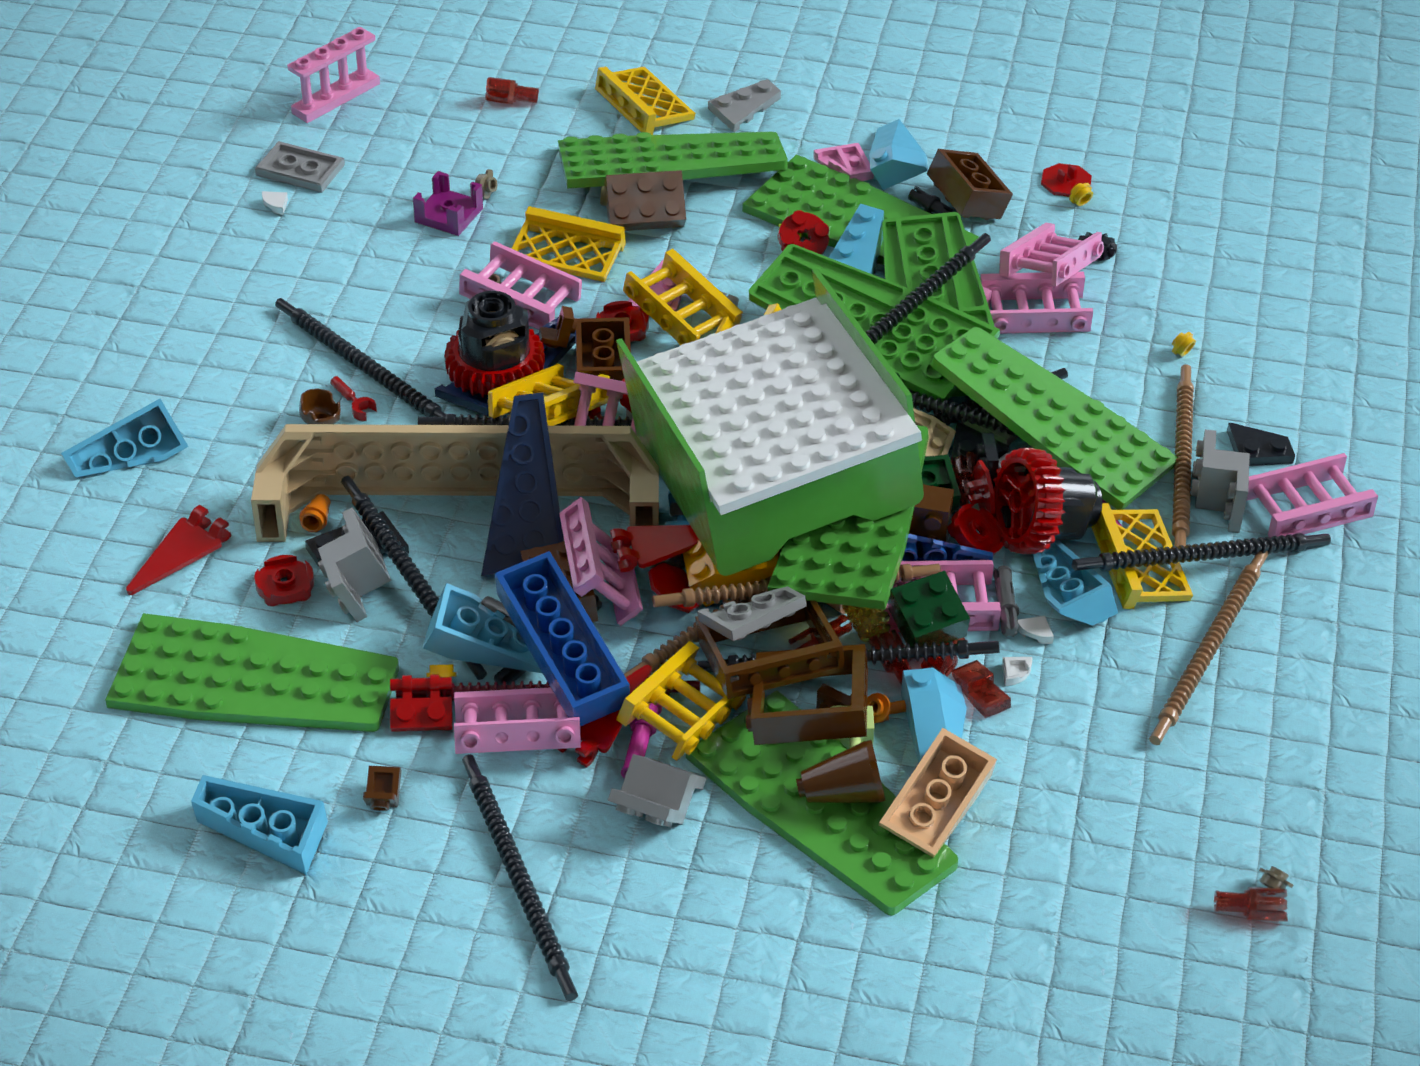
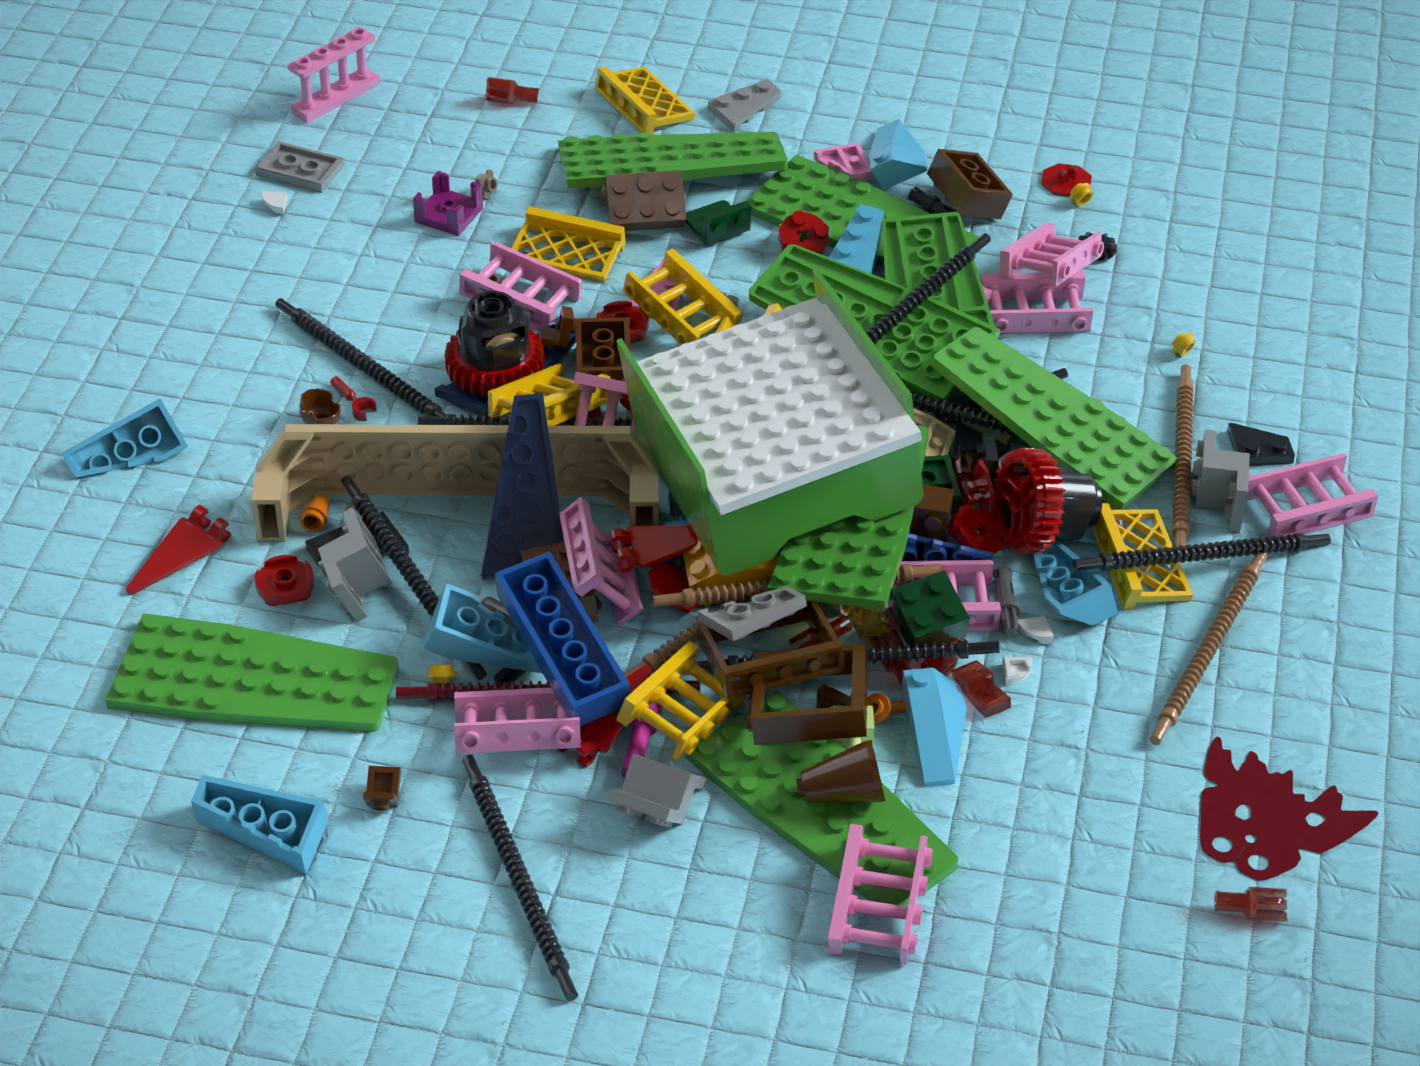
red plate [390,674,453,732] -> none
light nougat slope [879,728,997,858] -> none
dark tan plate [1259,866,1294,894] -> none
none -> dark green bracket [686,200,751,245]
none -> bright pink fence [828,824,933,965]
none -> dark red piece [1200,736,1379,880]

